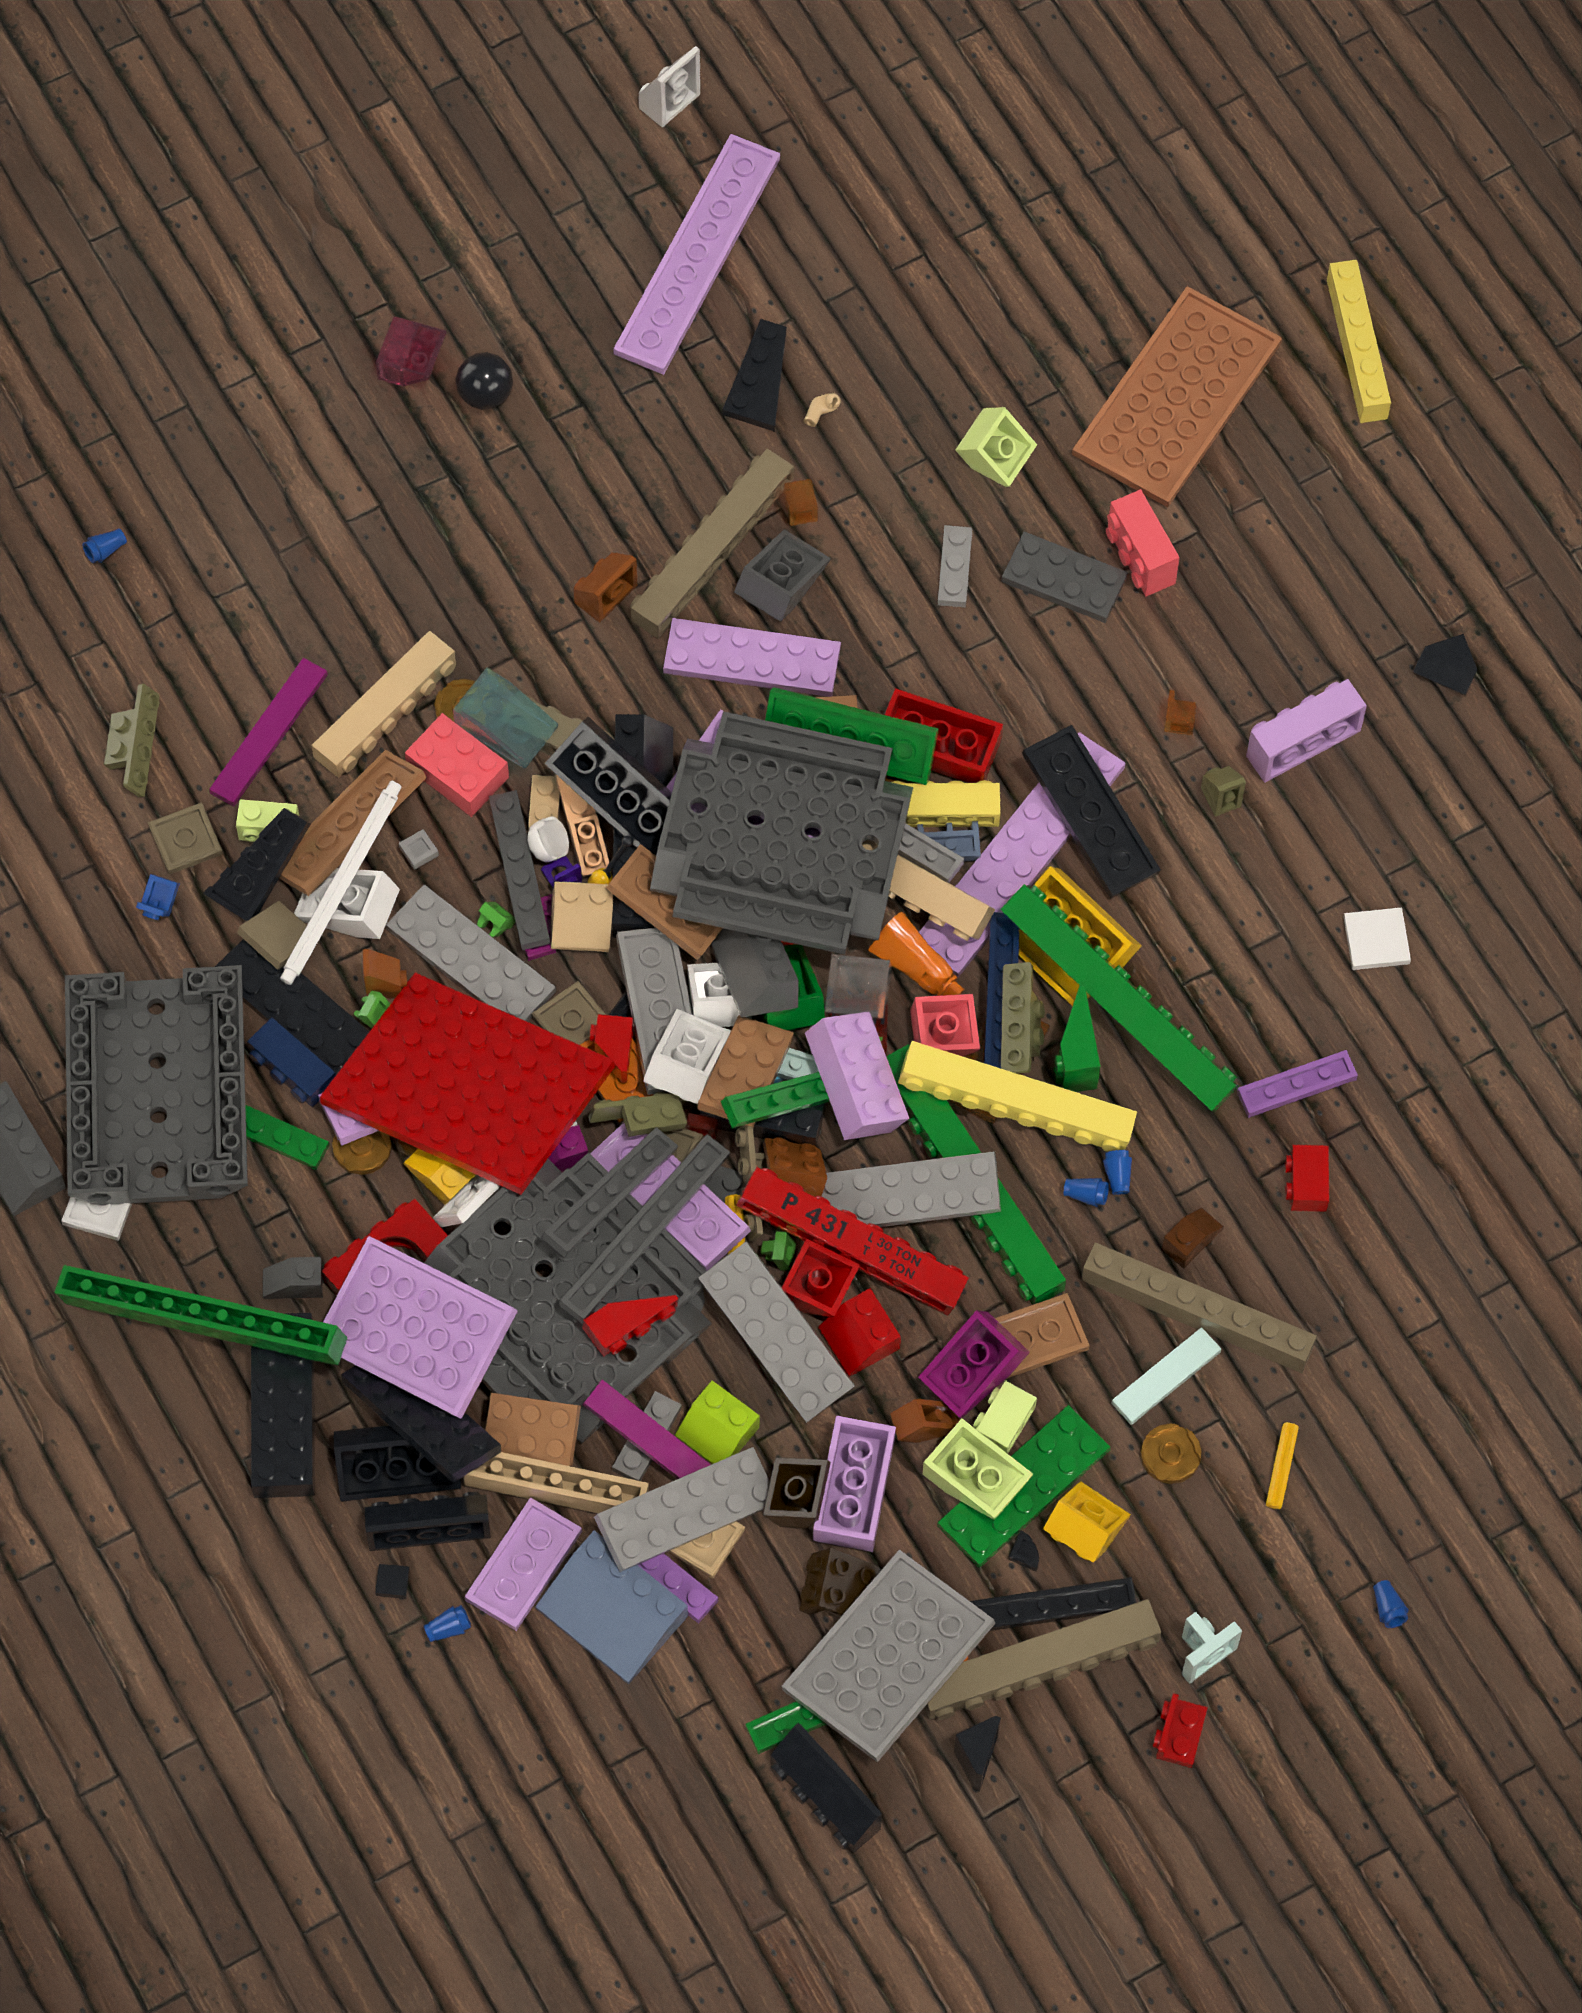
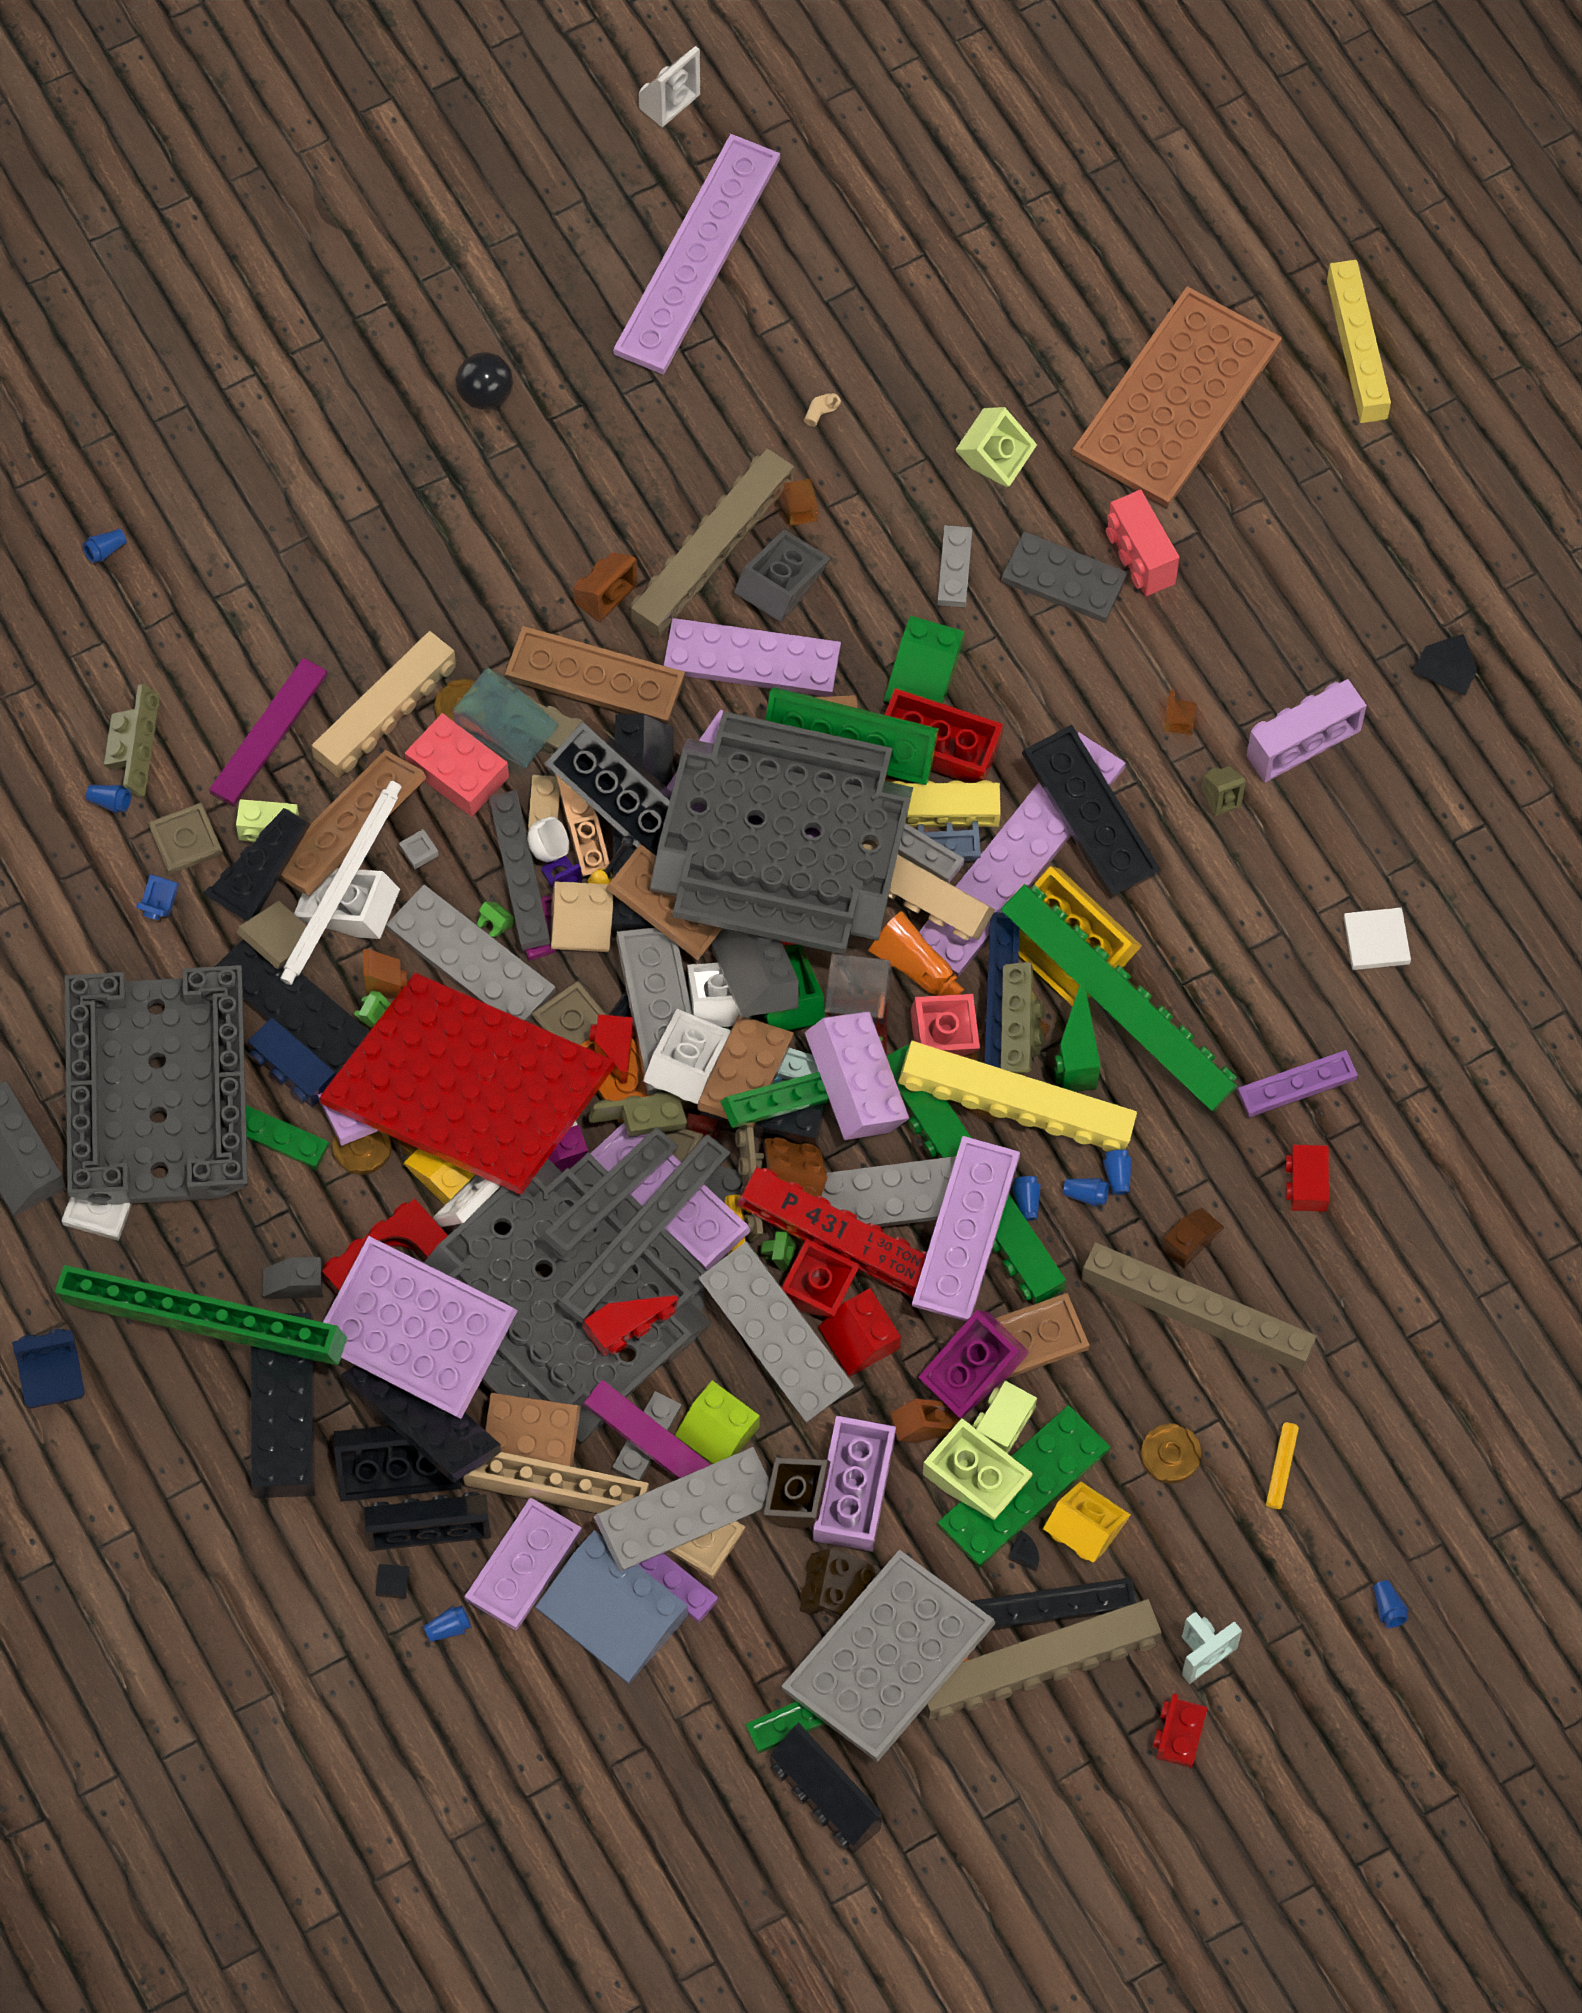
clear pink slope [376,316,447,386] -> none
black wing [722,319,787,432] -> none
black slope [954,1716,1001,1792] -> none
light aqua tile [1111,1327,1221,1425] -> none
none -> dark blue bracket [12,1329,85,1409]
none -> blue cone [86,785,131,813]
none -> medium nougat plate [505,626,685,725]
none -> green slope [883,615,964,705]
none -> lavender plate [912,1136,1020,1322]
none -> blue cone [1011,1176,1041,1221]

